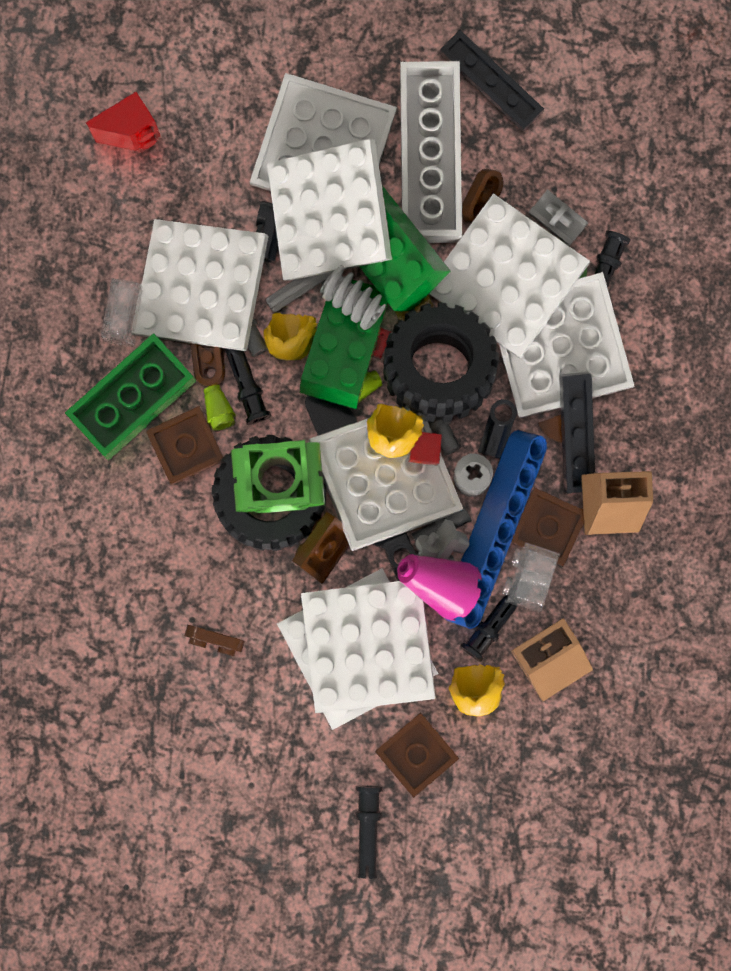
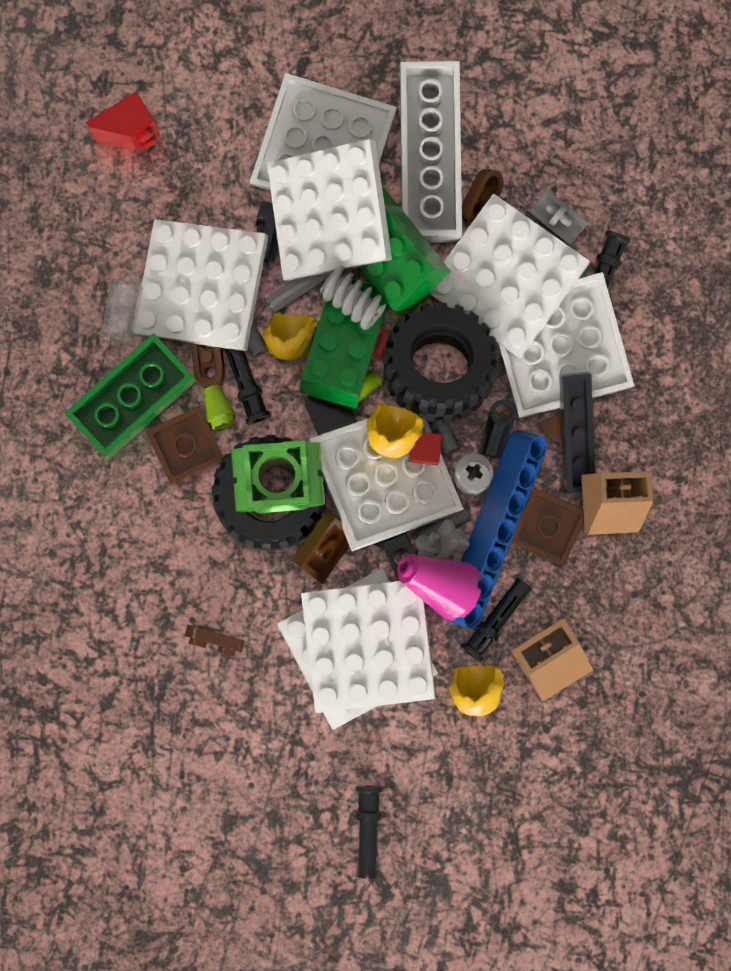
reddish brown plate [375,712,459,798] -> none
black plate [439,30,544,132] -> none
clear brick [502,543,560,613] -> none

